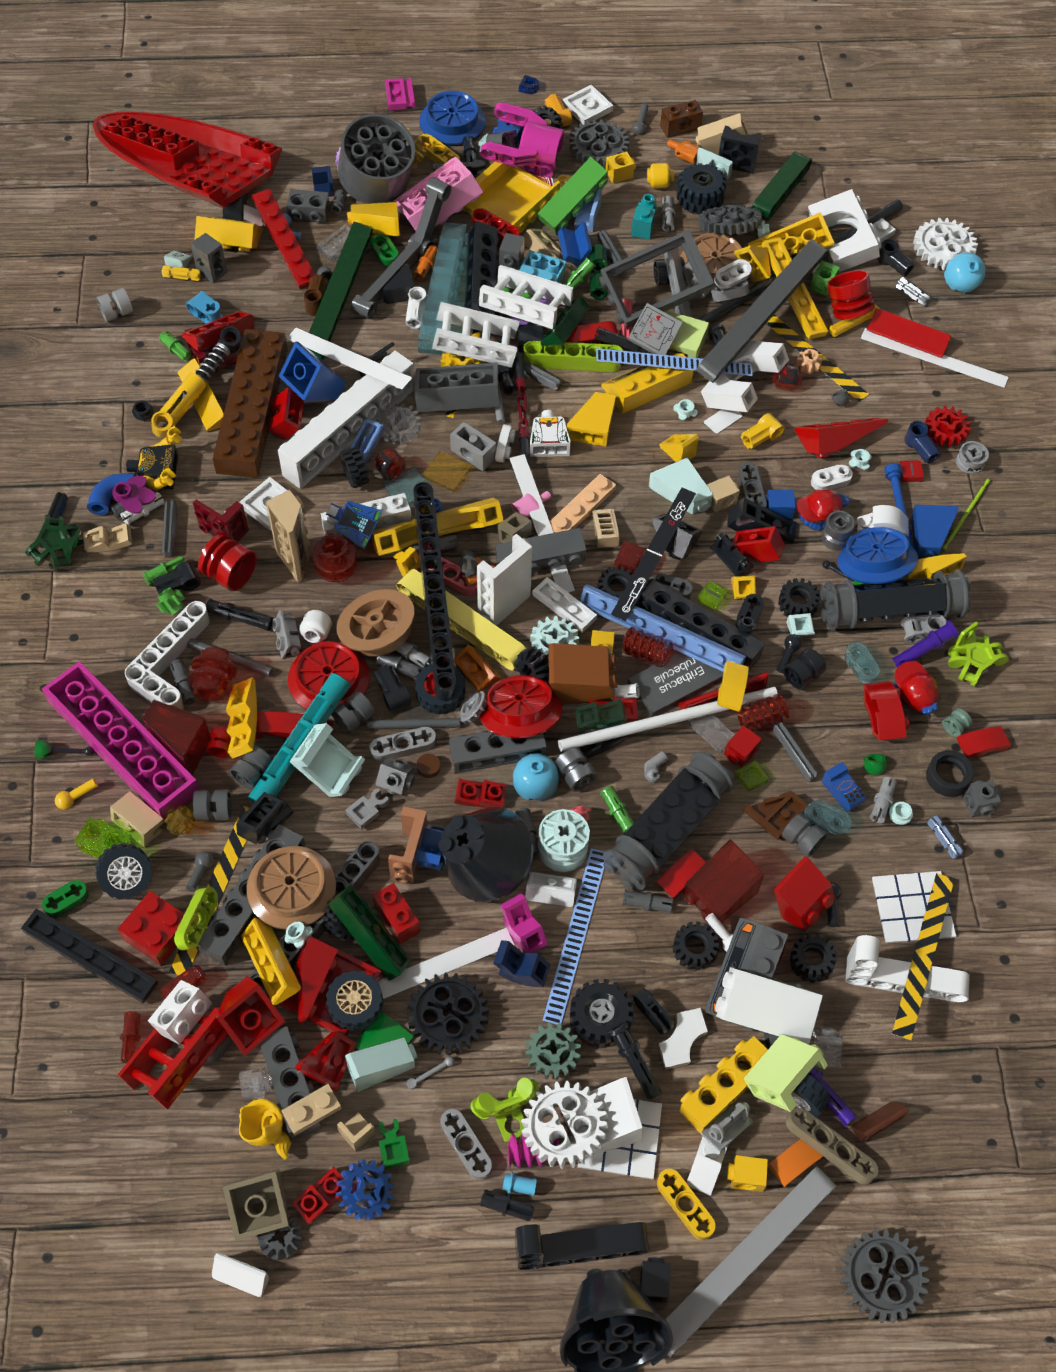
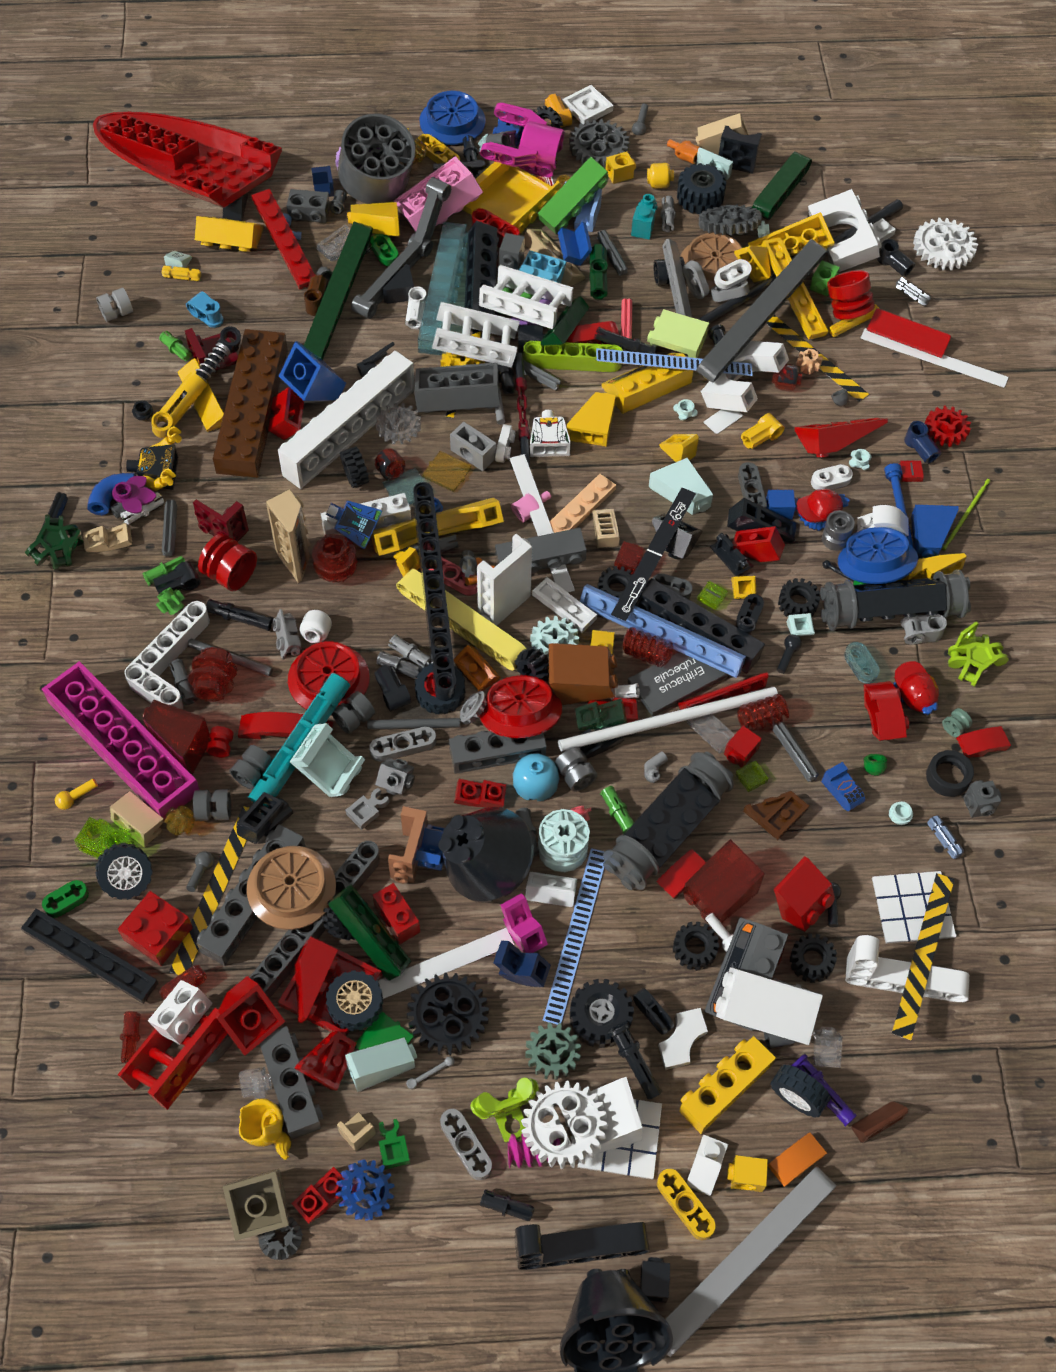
hinge [34,740,94,759] -> none
lime beam [174,887,218,950] -> none
red slope [182,311,254,351] -> none
dark grey brick [191,233,227,283] -> none
white slope [212,1253,270,1297] -> none
yellow slope [226,677,257,759] -> none
white plate [239,477,287,531] -> none
yellow slope [241,918,301,1005] -> none
white sticker [244,204,262,226] -> none
tan plate [281,1084,341,1136] -> none
light aqua plate [285,922,313,948] -> none
white sticker [286,328,412,389] -> none
medium nougat piece [337,589,415,656] -> none
medium blue tile [349,418,386,464] -> none
dark pink plate [385,78,415,110] -> none
orange axle [413,245,439,281] -> none
reddish brown tile [417,754,440,778] -> none
dark tan brick [498,512,532,543] -> none
medium azure pin [502,1172,537,1196] -> none
clear blue tile [519,75,539,94] -> none
bright green pin [564,257,596,291] -> none
dark grey door [599,229,714,329] -> none
dark grey pin [622,889,673,913] -> none
light grey tile [627,303,683,355] -> none
reddish brown brick [660,100,703,138] -> none
light grey hinge [701,1102,754,1152] -> none
tan brick [707,476,740,512] -> none
yellow slope [717,660,749,712] -> none
yellowish green panel [743,1034,828,1112] -> none
dark grey wheel [781,812,827,857] -> none
black wheel [783,648,826,690] -> none
dark tan beam [786,1107,879,1185] -> none
clear light blue plate [804,800,851,835] -> none
dark grey gear [839,1229,930,1323] -> none
light grey pin [870,777,897,824] -> none
dark purple pin [892,620,960,668] -> none
medium azure cylinder [944,252,986,294] -> none
light grey wheel [956,441,989,474] -> none

